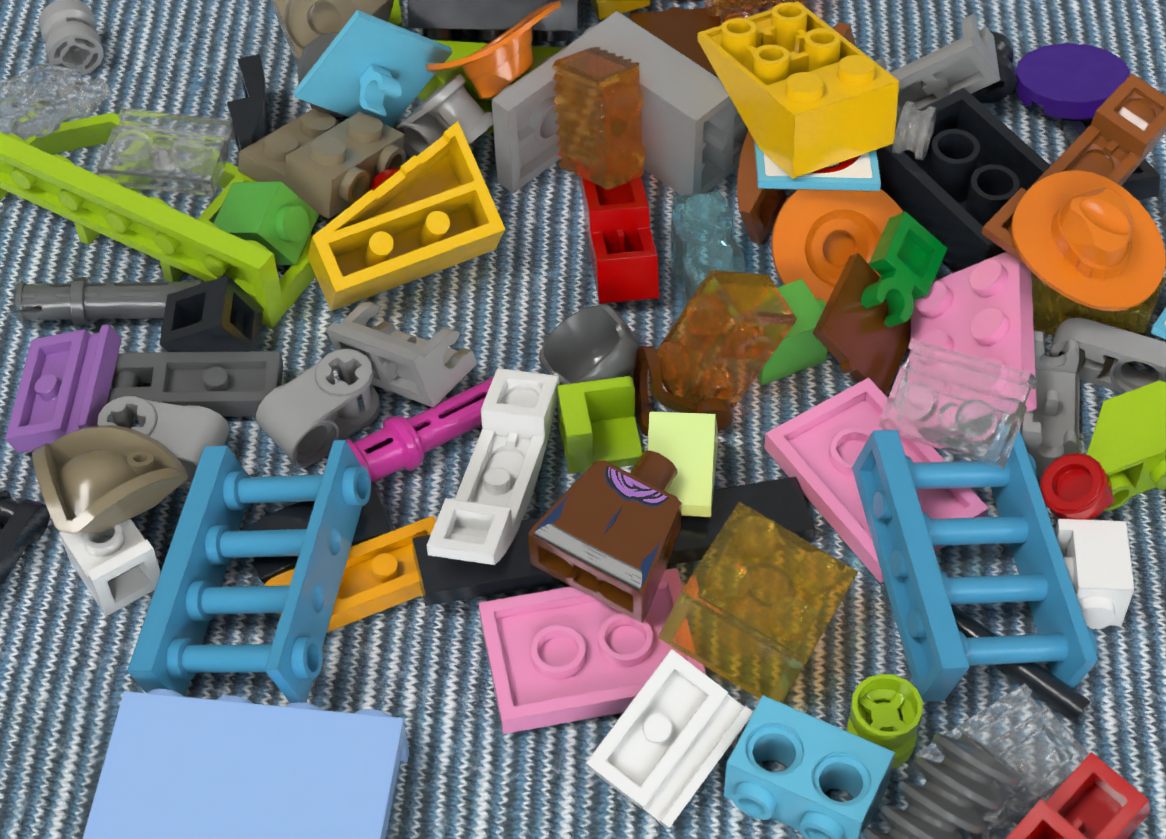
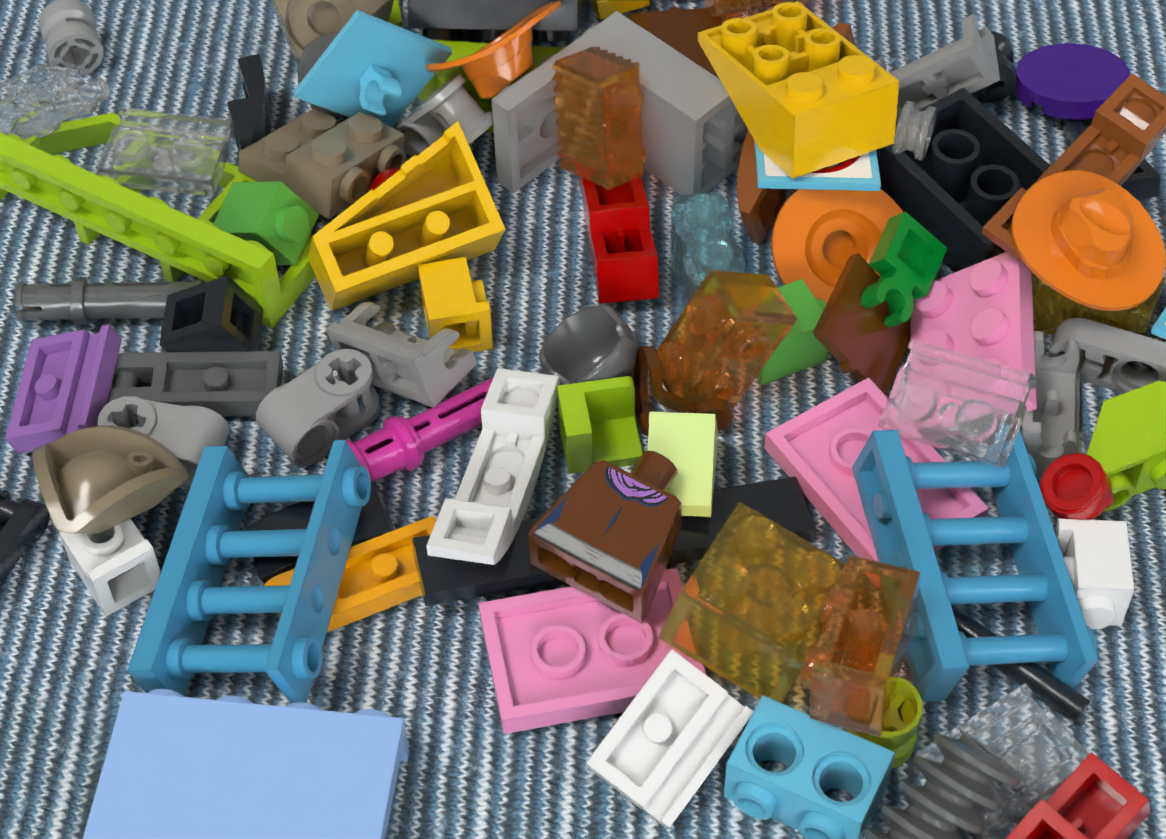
none -> yellow brick [418,257,493,352]
none -> clear orange brick [800,555,920,737]

